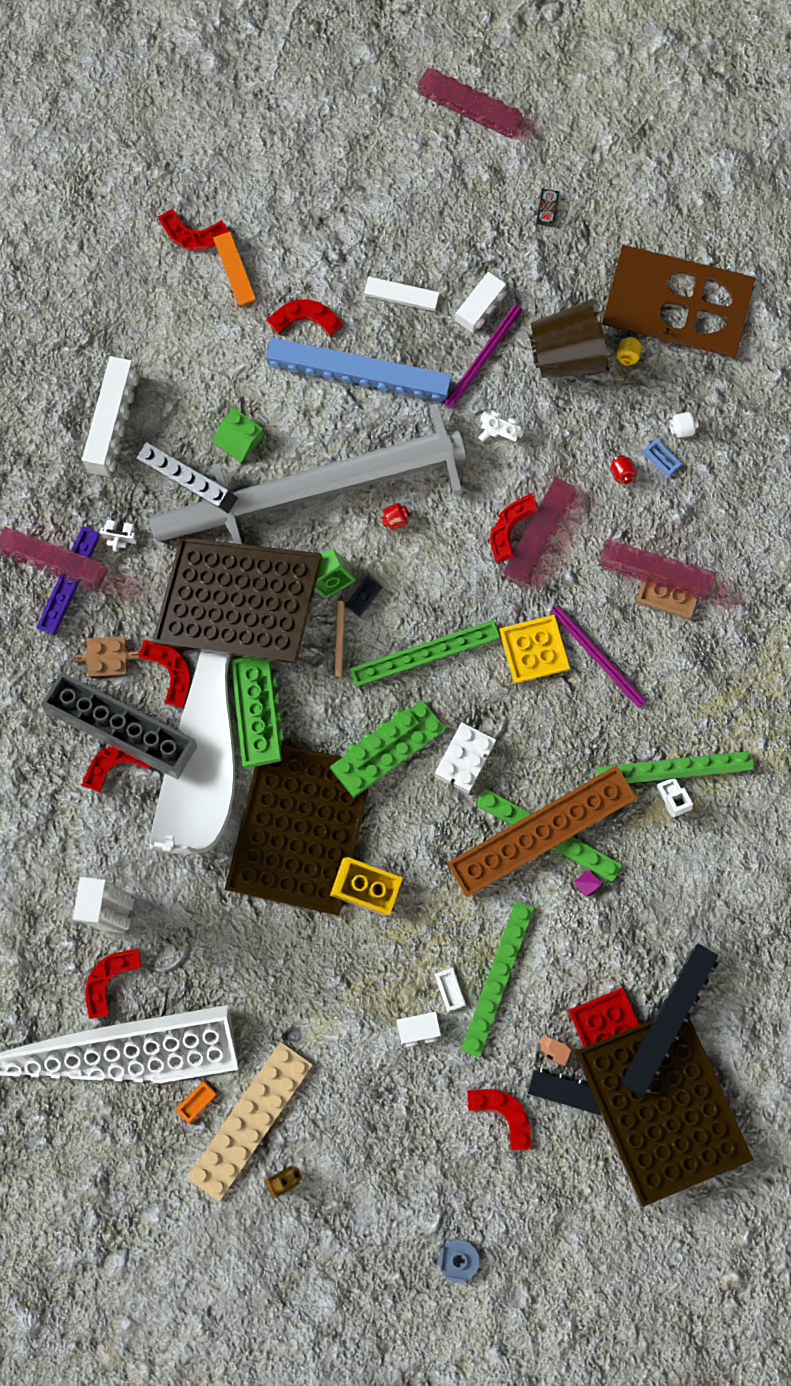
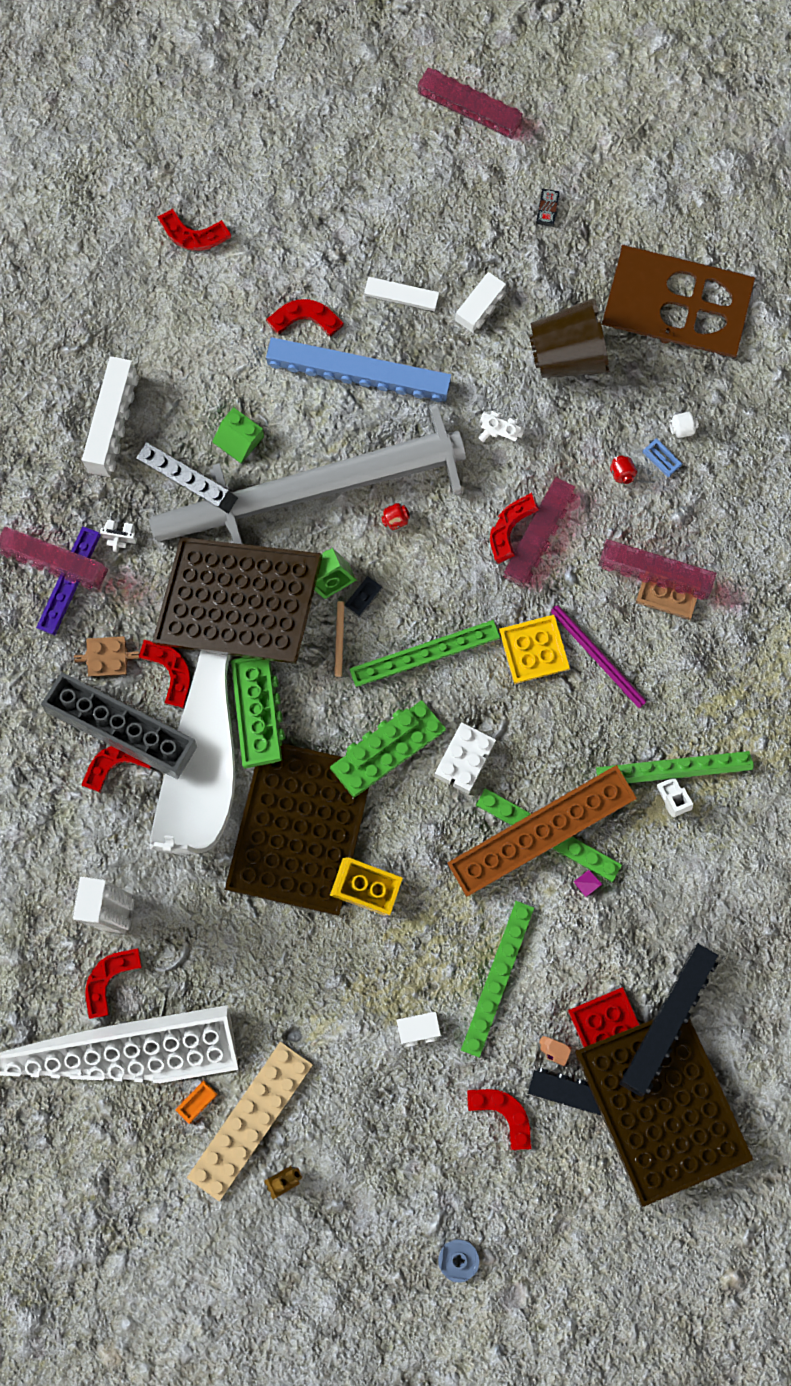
orange tile [213,232,256,307] -> none
white tile [434,968,466,1012] -> none
magenta axle [445,304,522,409] -> none
yellow head [616,337,642,365] -> none

